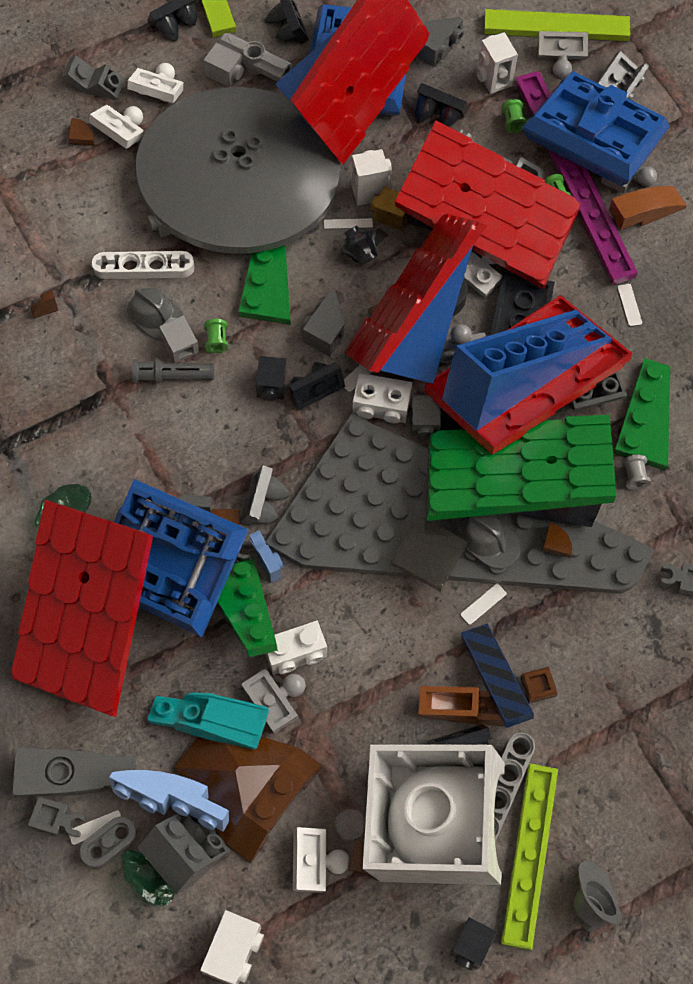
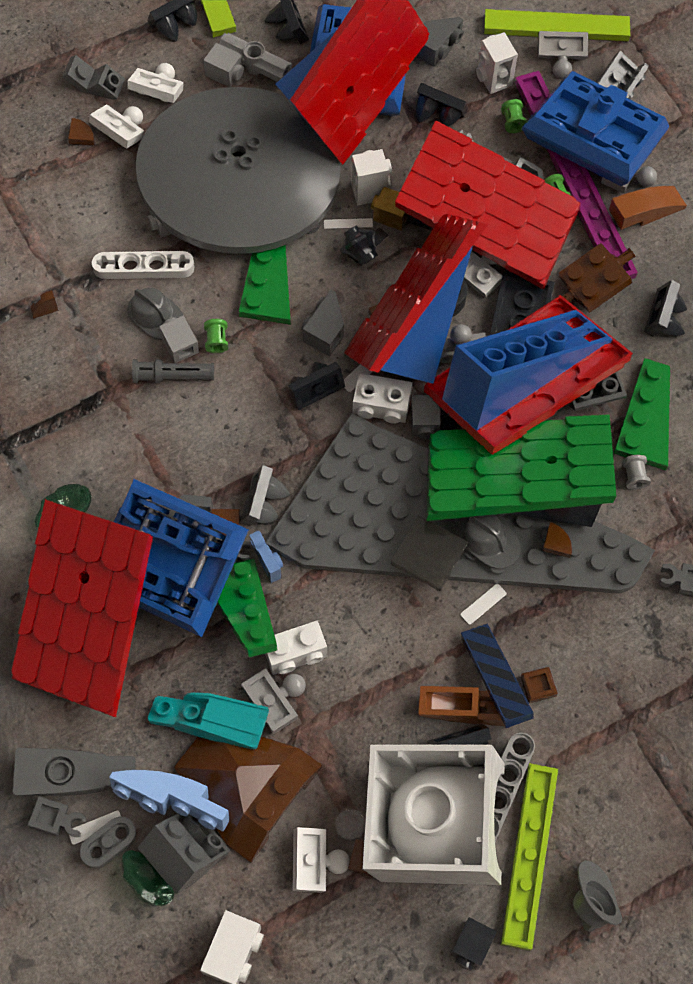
black brick [256,356,287,401] -> none
white sticker [618,284,642,326] -> none
none -> reddish brown plate [558,243,635,313]
none -> black tile [644,280,687,337]

